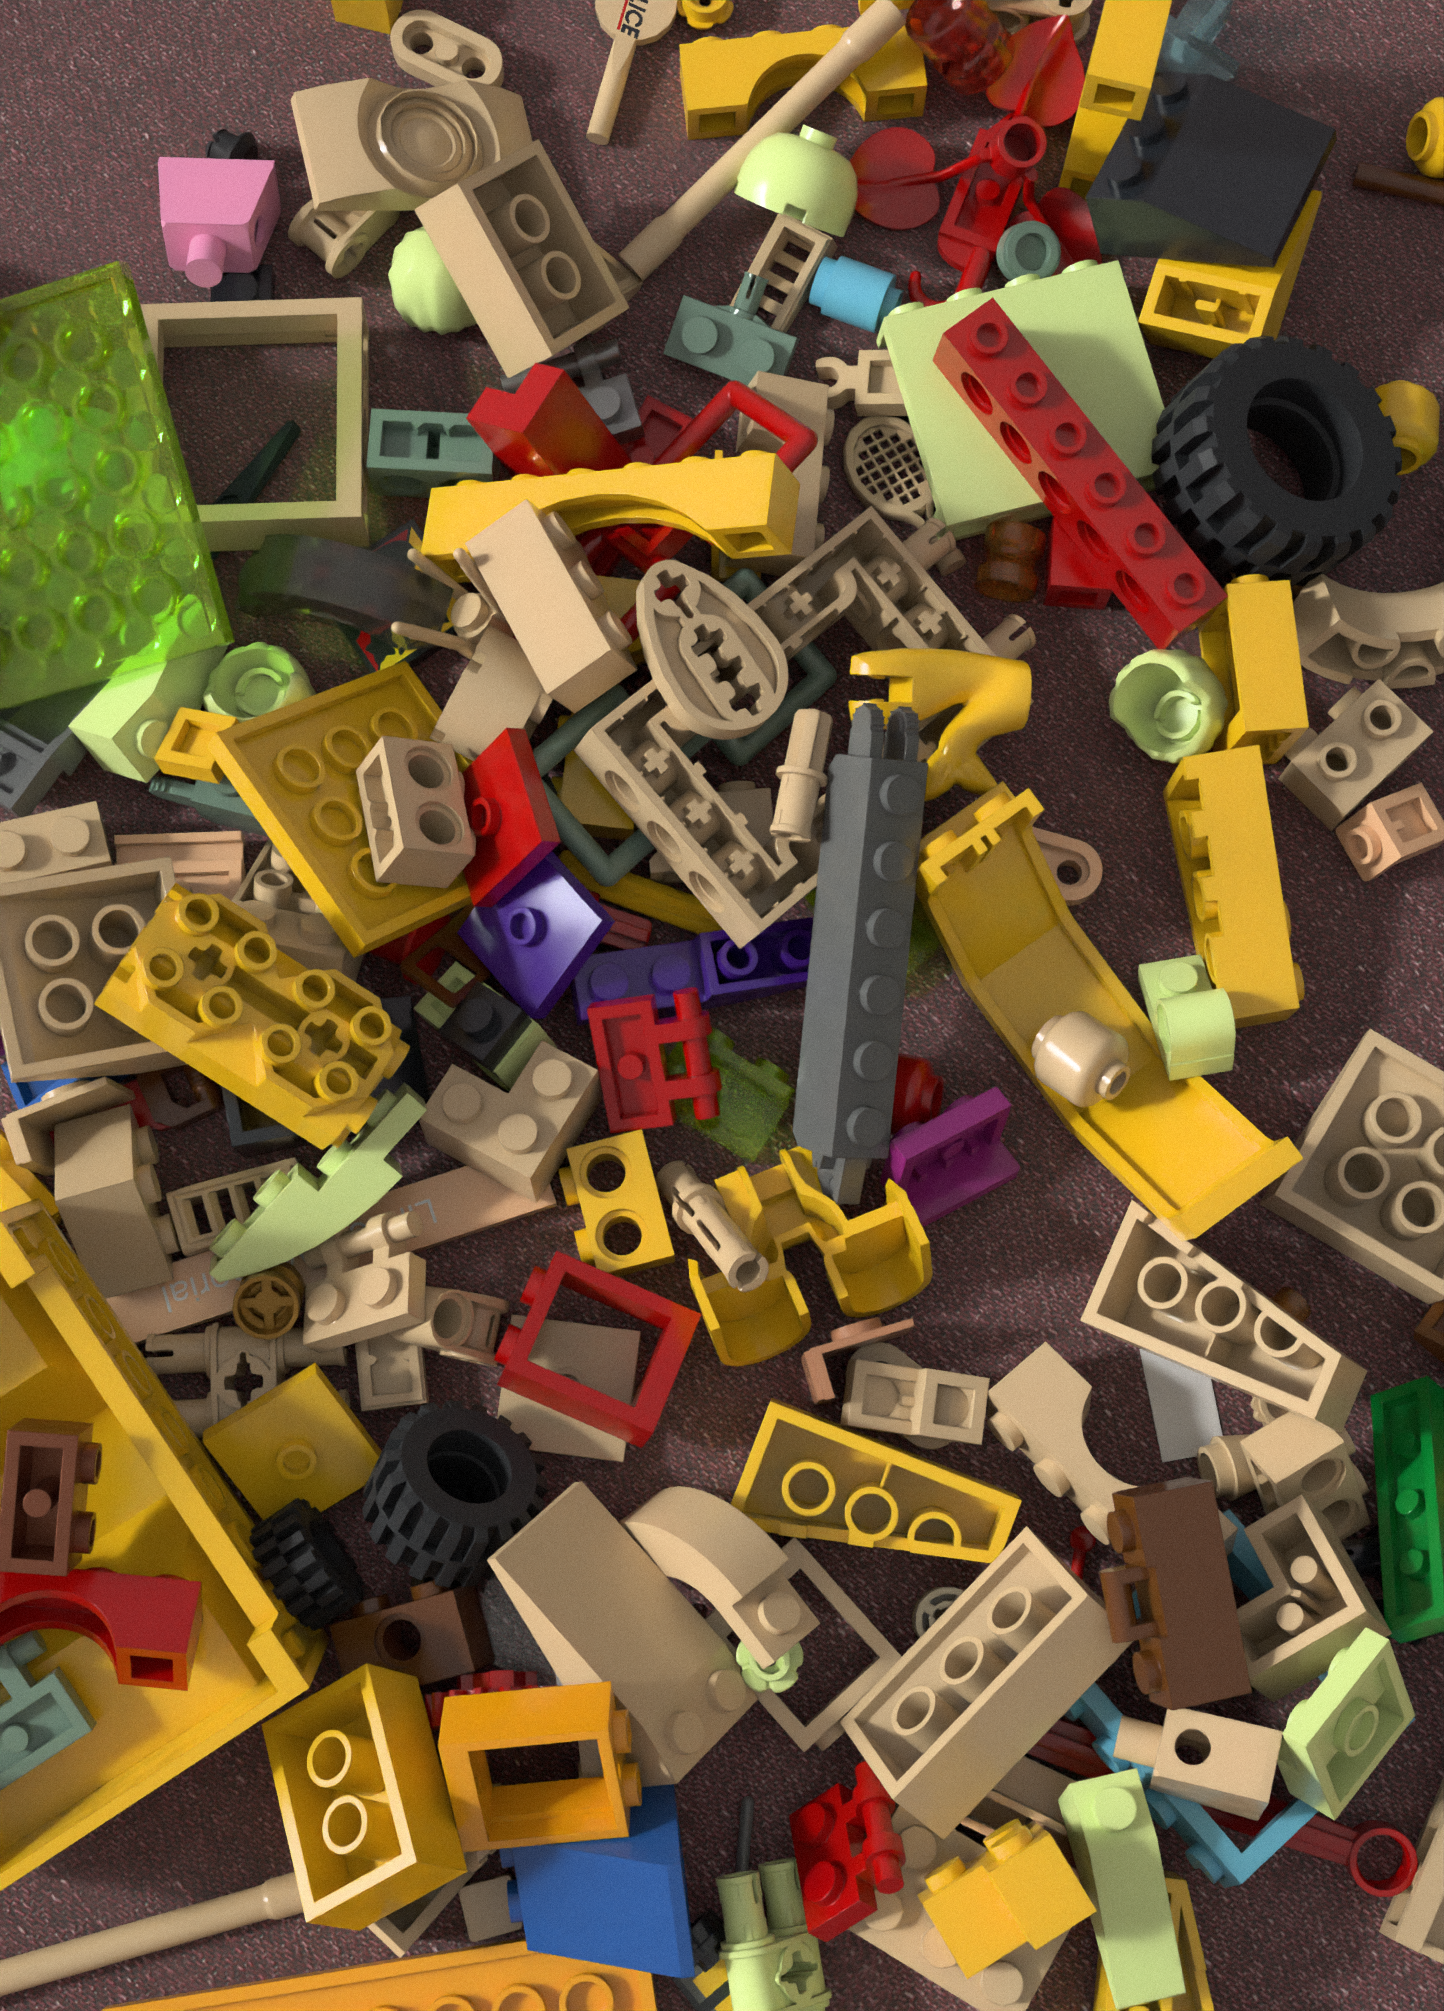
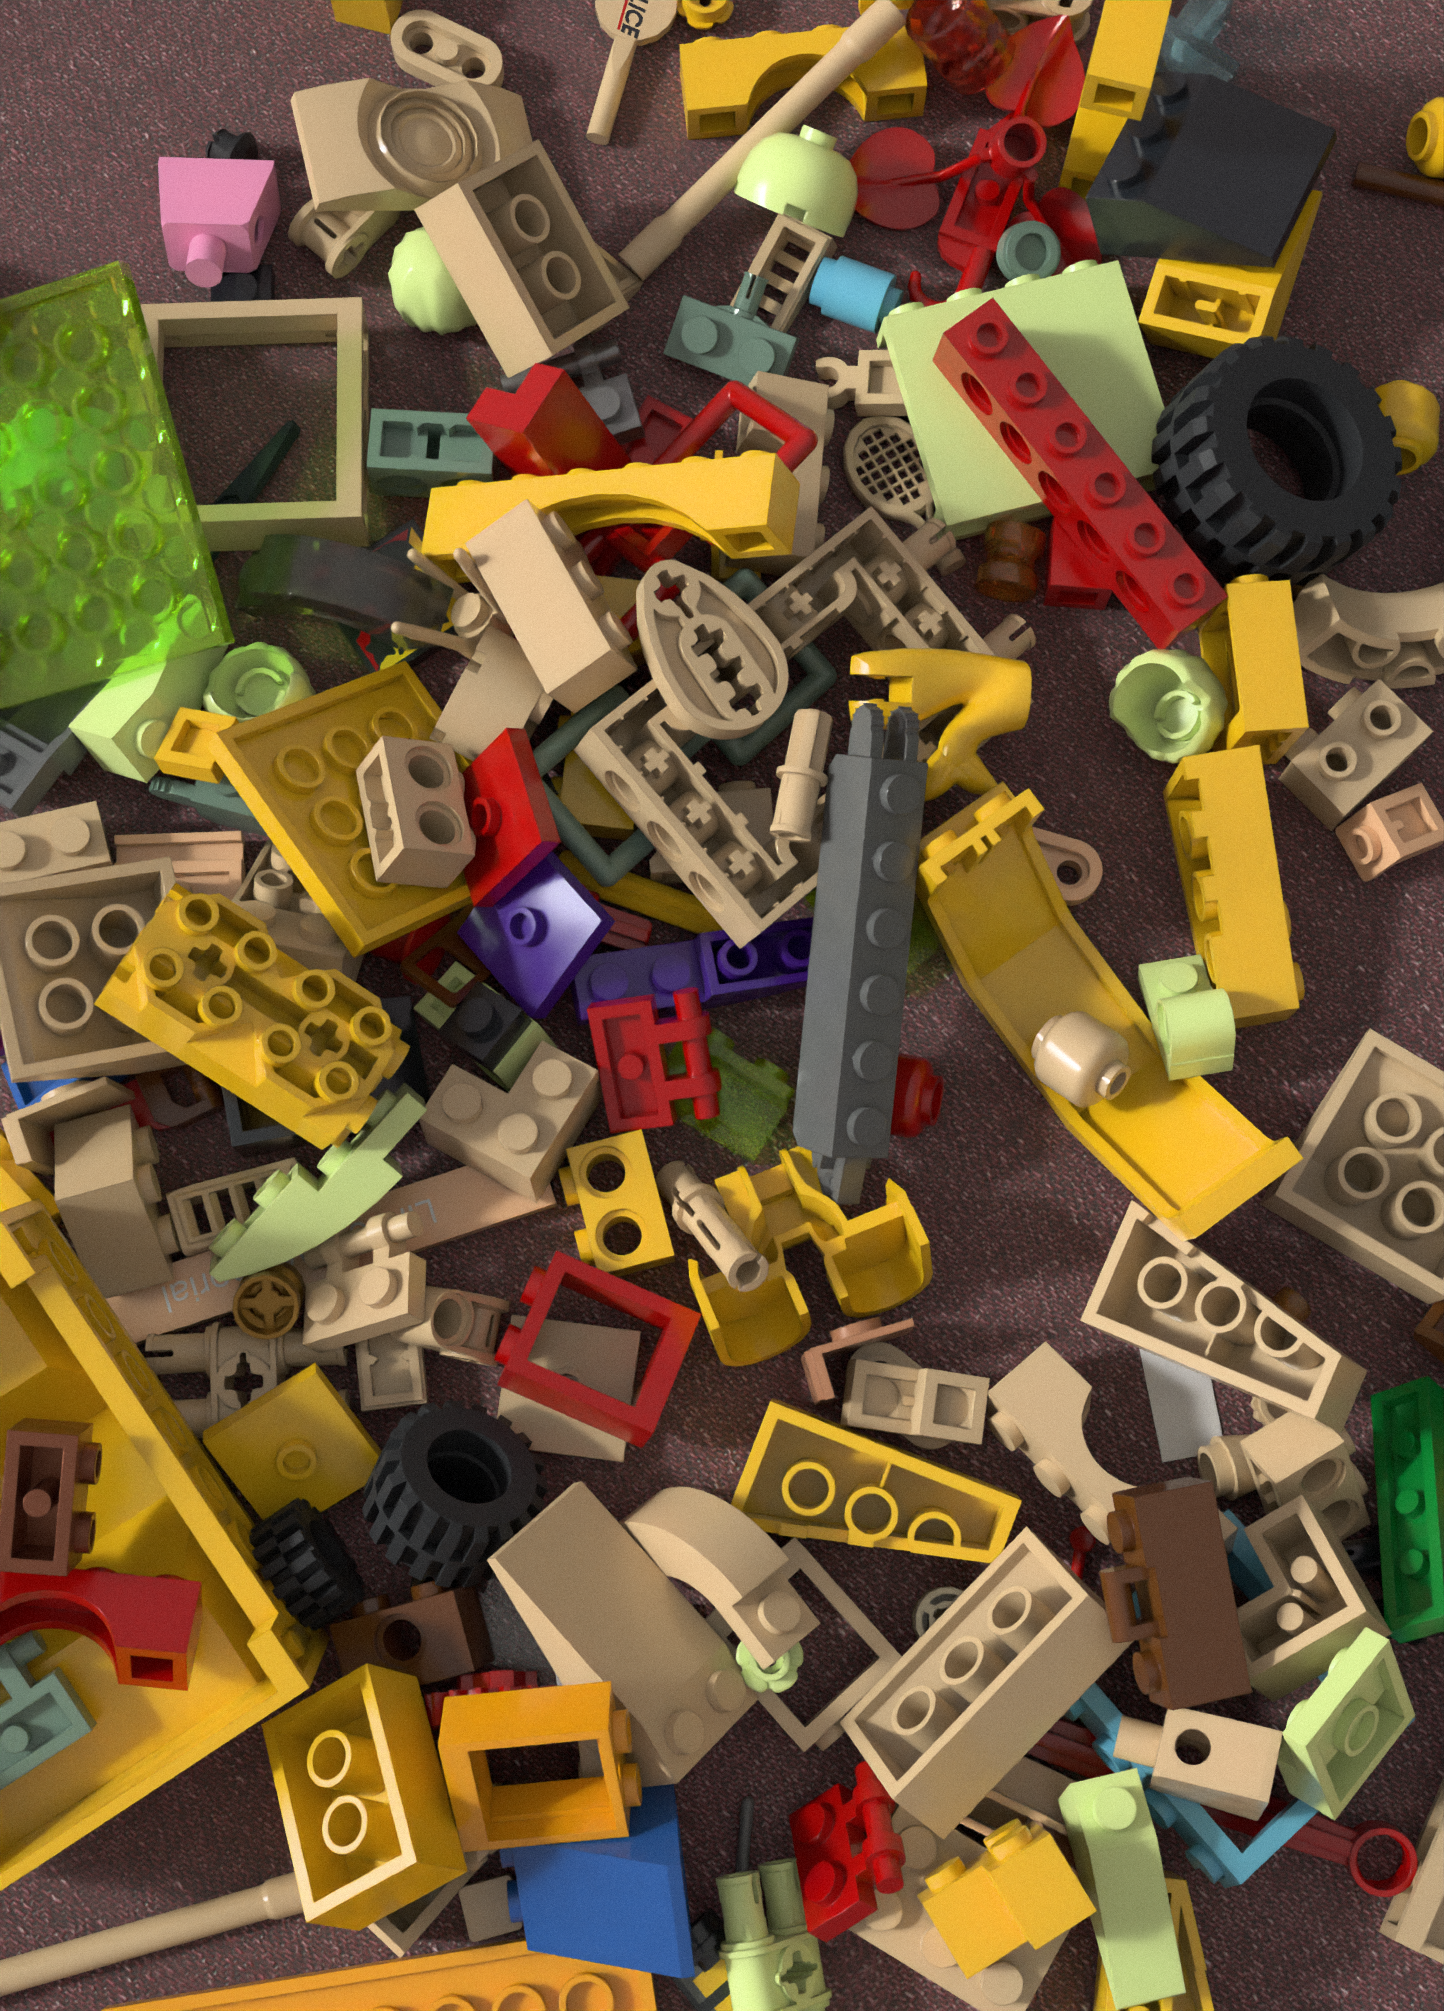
magenta bracket [880,1086,1020,1227] -> none

